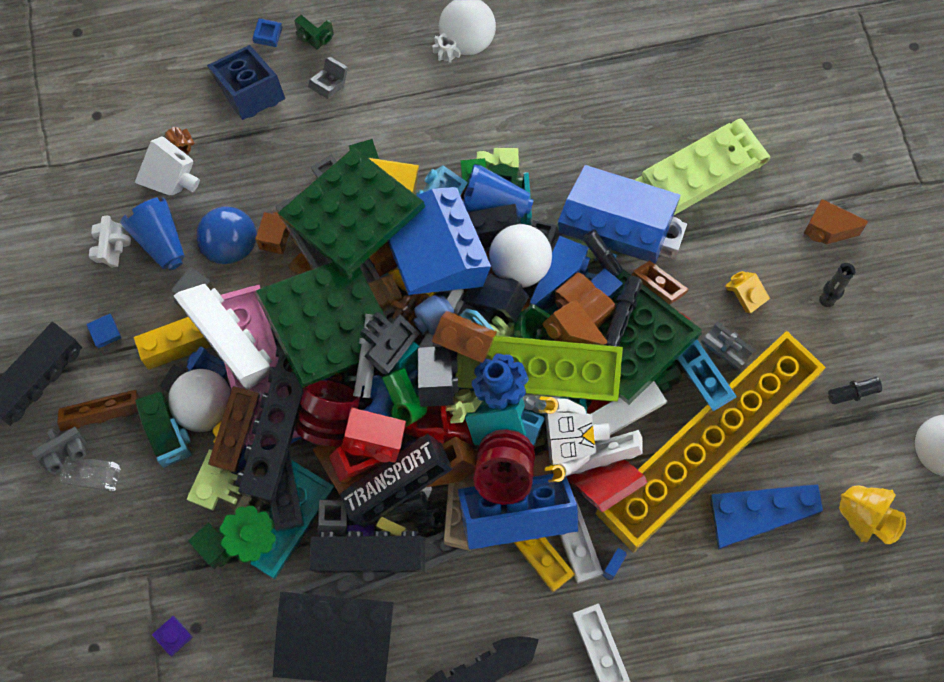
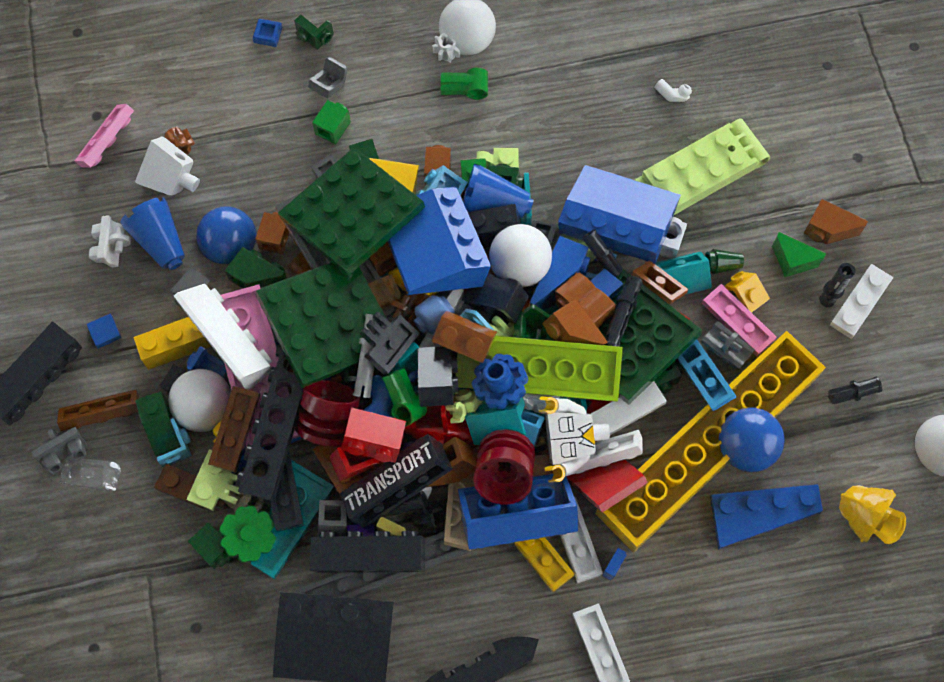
dark purple plate [152,615,193,657] -> none
dark blue slope [207,45,286,120] -> none
none -> bright pink plate [74,104,134,168]
none -> reddish brown hinge [154,464,228,509]
none -> dark green slope [225,247,287,289]
none -> green brick [312,100,351,145]
none -> dark orange brick [424,145,451,184]
none -> green piece [441,68,488,100]
none -> white arm [654,79,692,102]
none -> teal panel [655,251,712,295]
none -> bright pink plate [702,284,777,357]
none -> dark green cone [705,249,744,274]
none -> blue piece [719,407,785,472]
none -> green slope [772,232,826,277]
none -> white plate [830,264,893,339]

